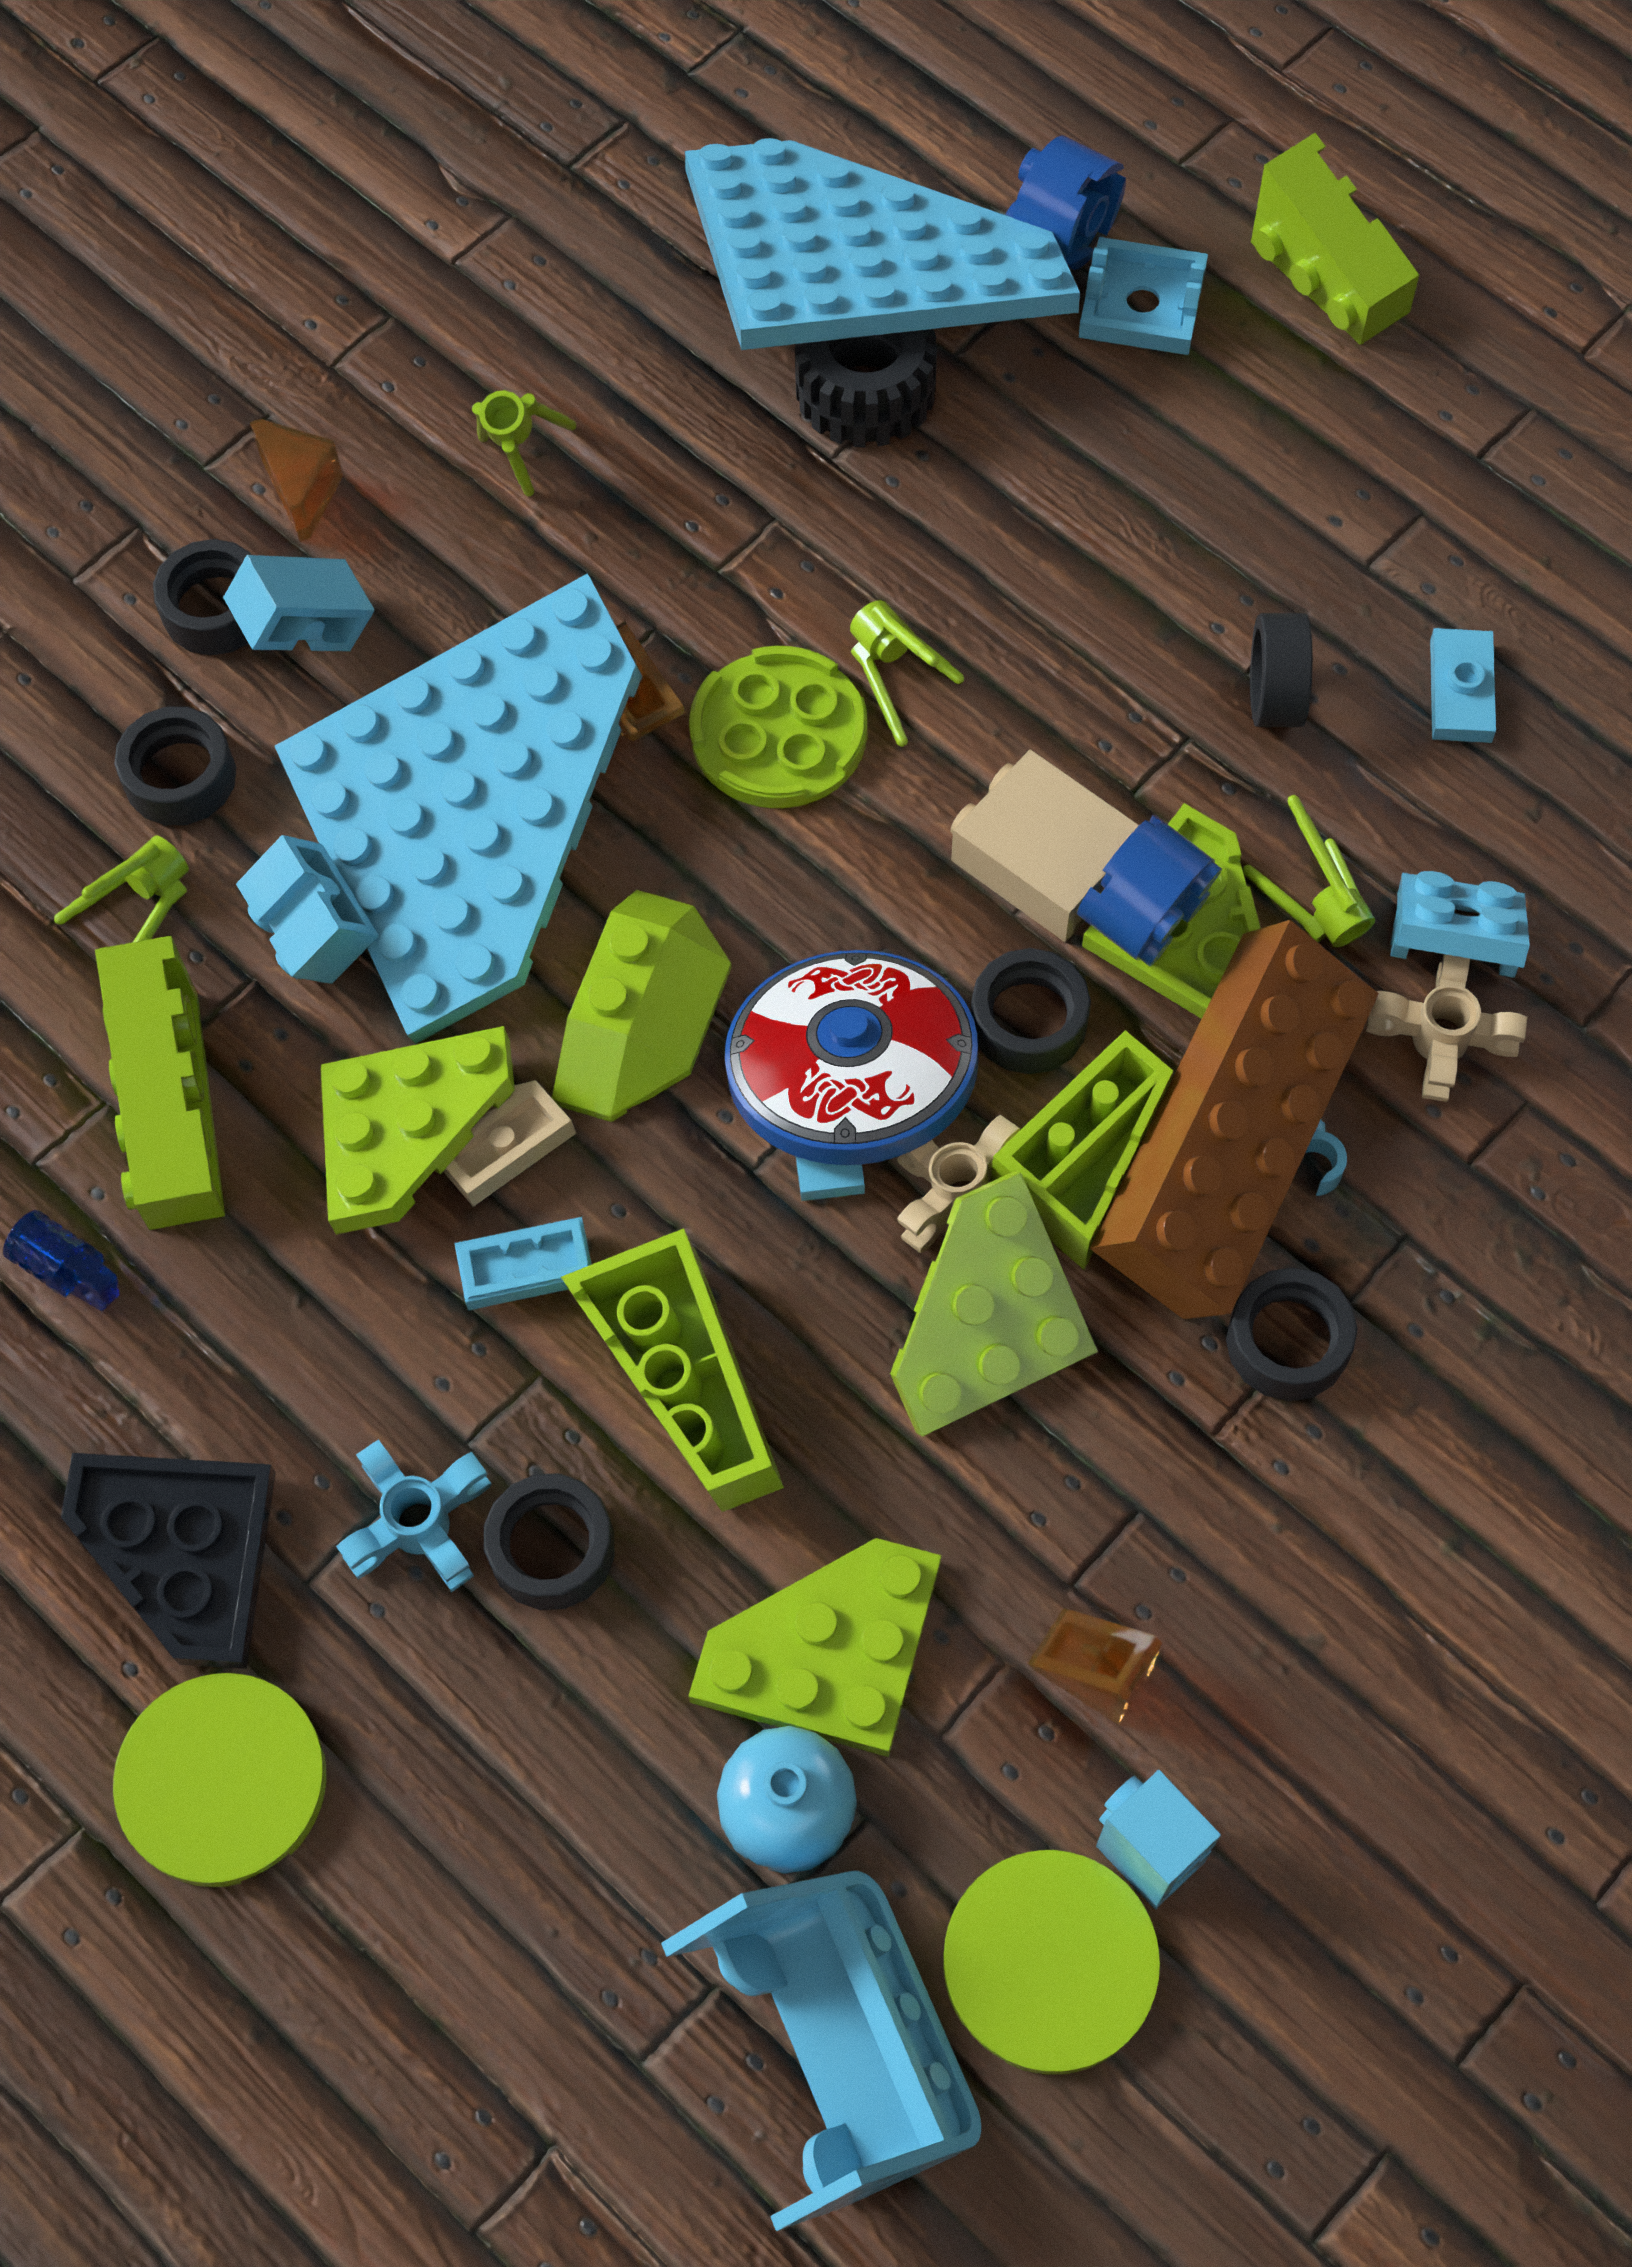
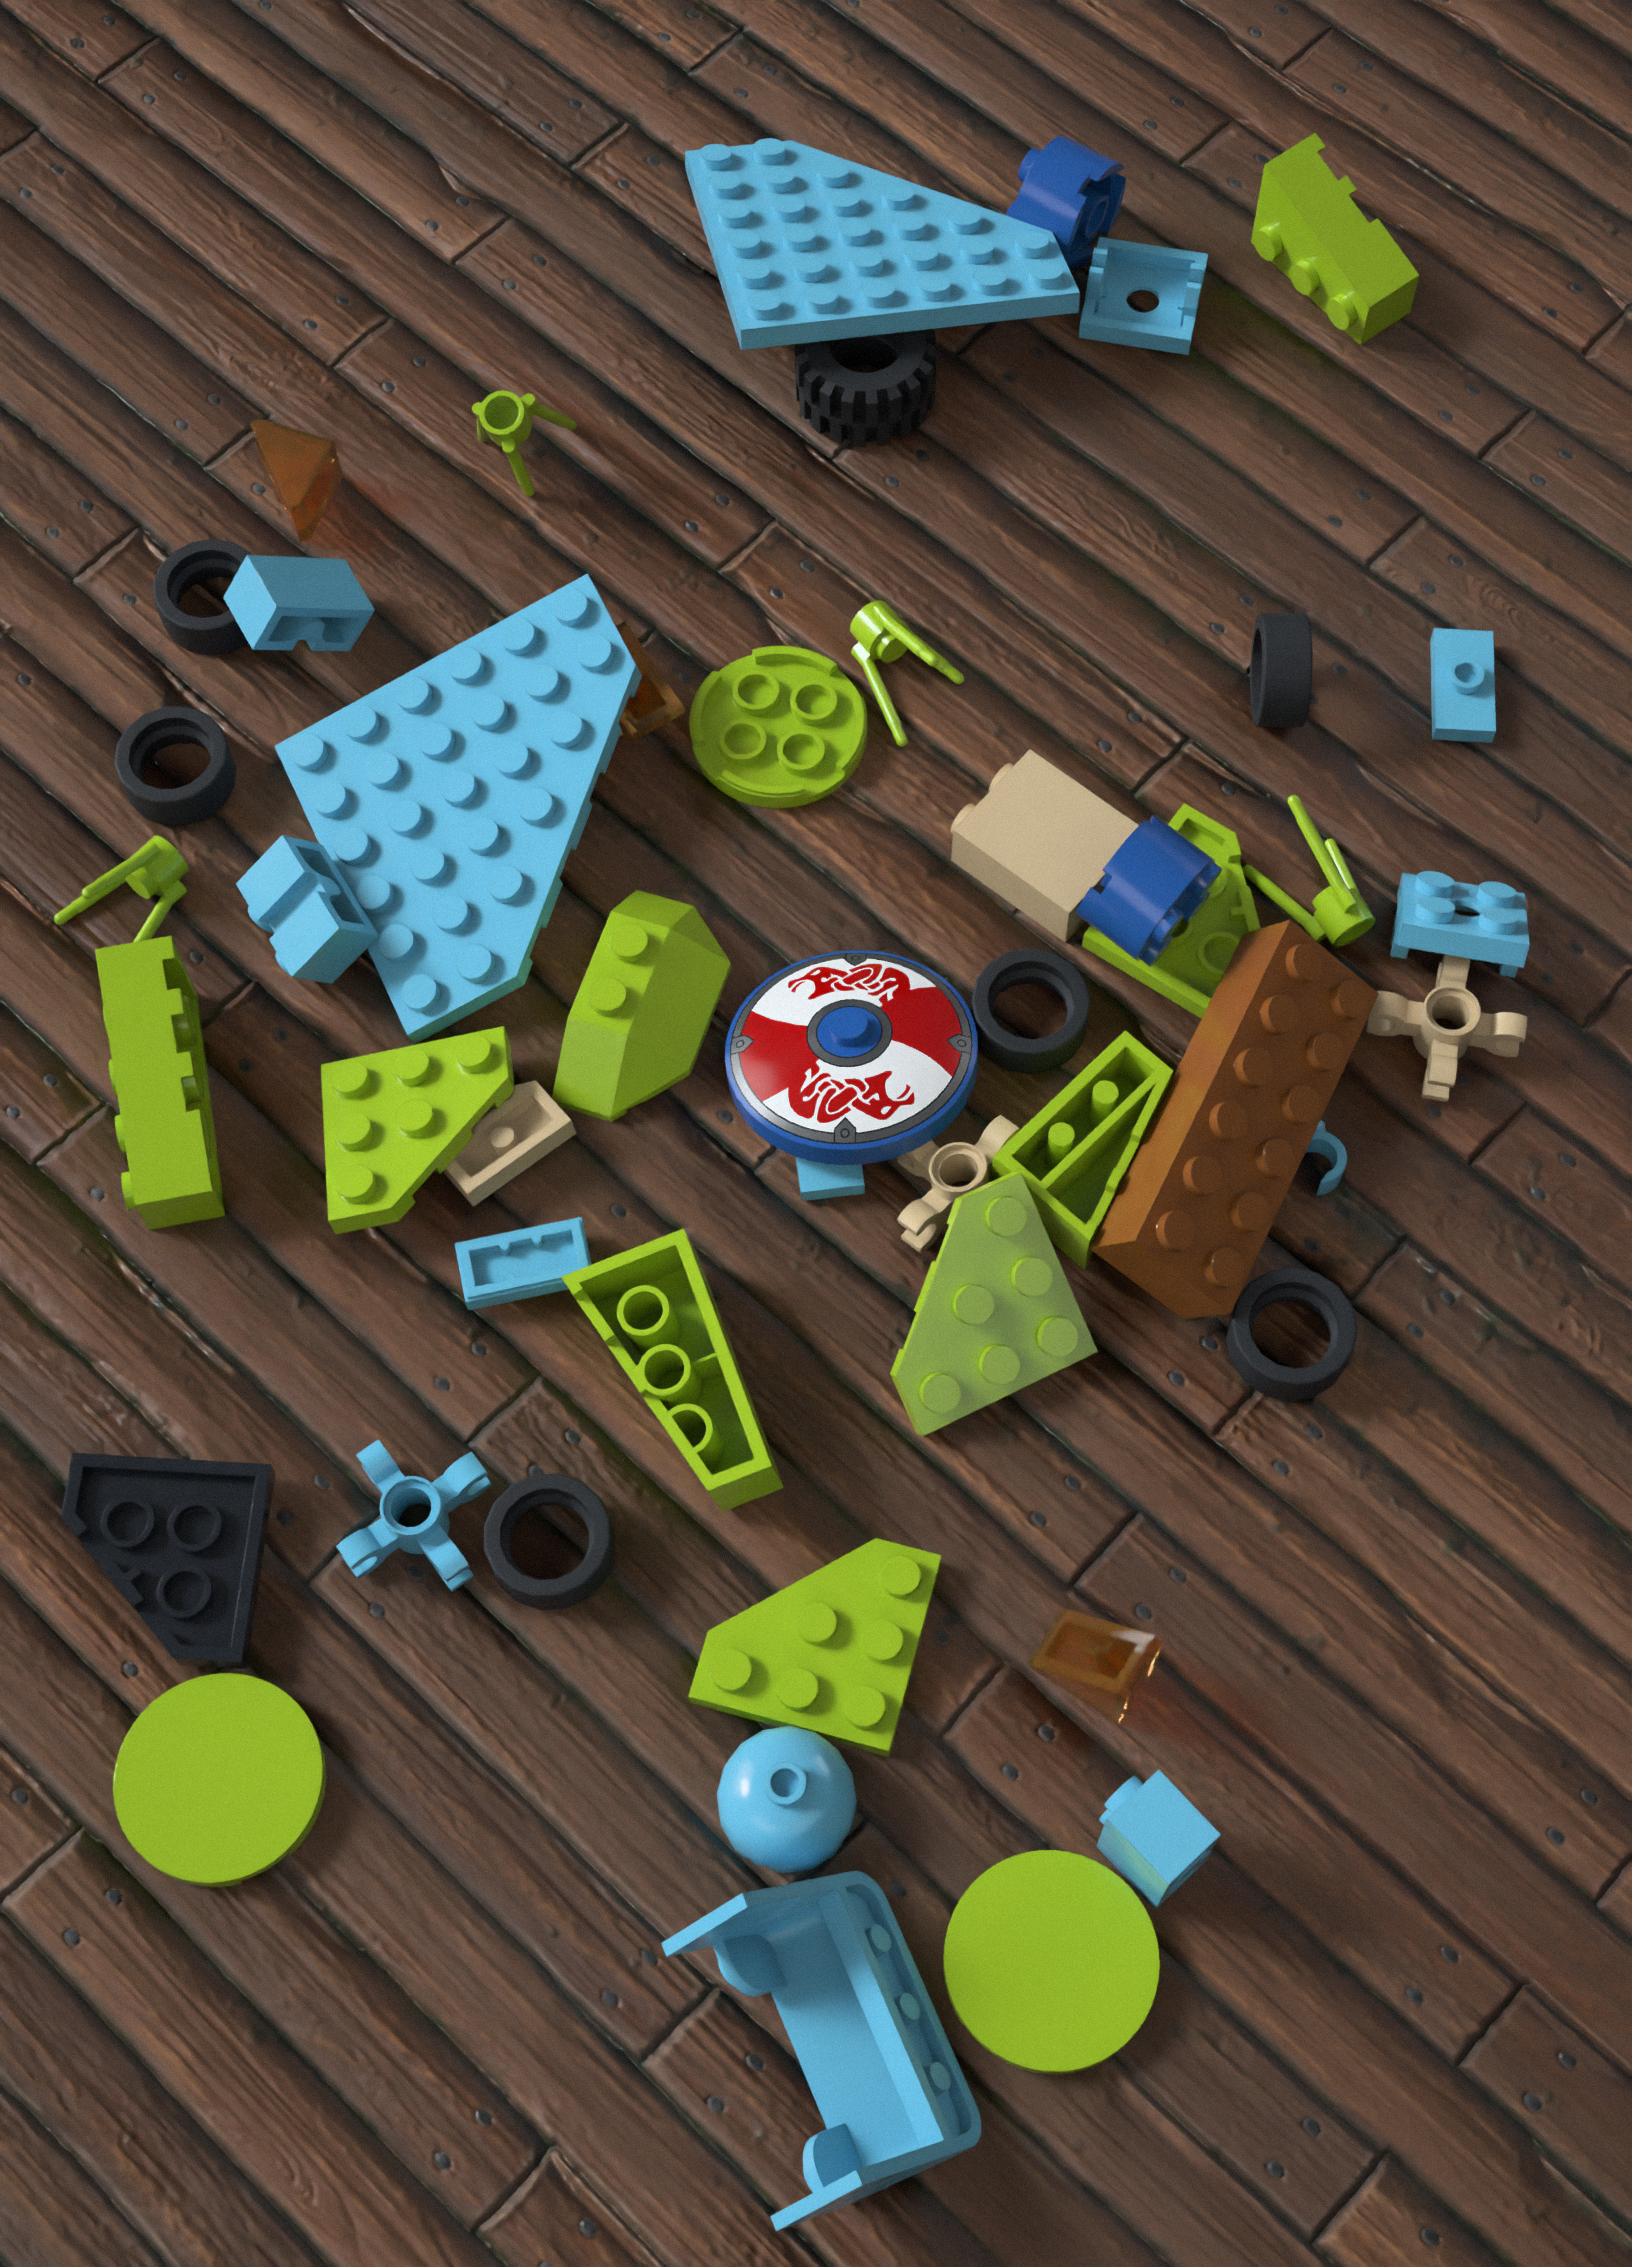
clear blue hinge [3,1210,119,1311] -> none

